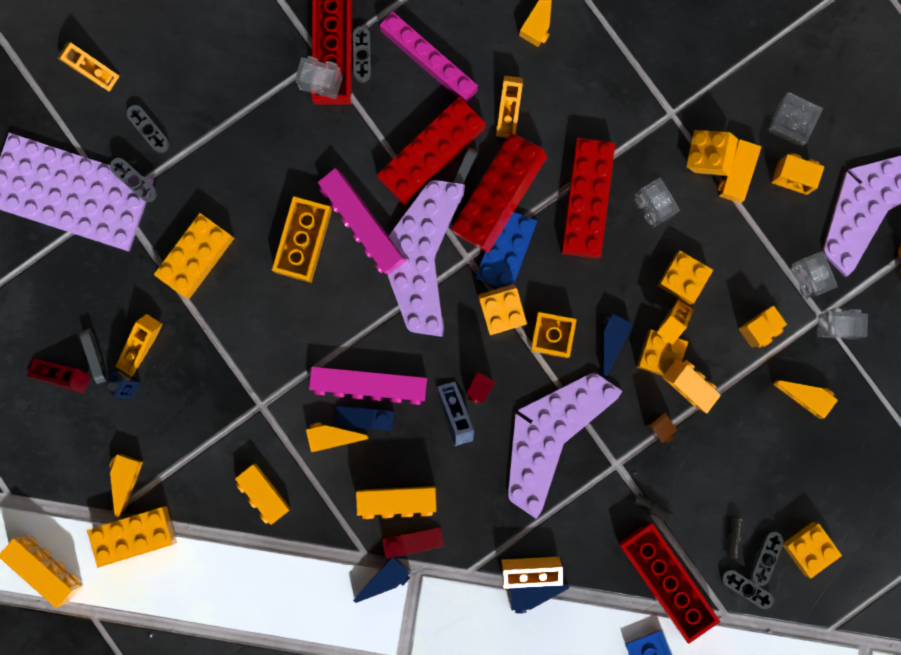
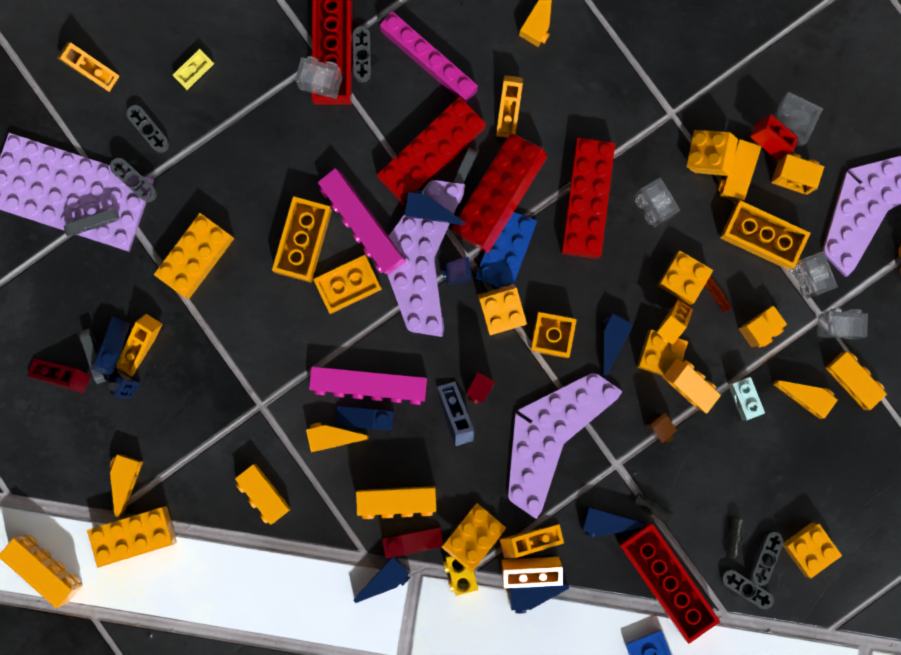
none -> dark grey beam [63,209,120,236]
none -> dark blue slope [91,316,130,376]
none -> light yellow plate [173,49,214,90]
none -> light orange plate [313,255,382,314]
none -> dark blue slope [405,190,465,226]
none -> dark blue slope [442,257,471,285]
none -> light orange plate [442,503,506,573]
none -> yellow brick [443,555,479,596]
none -> light orange slope [500,524,564,558]
none -> dark blue slope [581,507,645,538]
none -> clear red axle [704,278,732,313]
none -> light orange brick [720,200,810,270]
none -> light aqua brick [728,377,765,420]
none -> red brick [750,114,798,160]
none -> light orange brick [825,352,887,410]

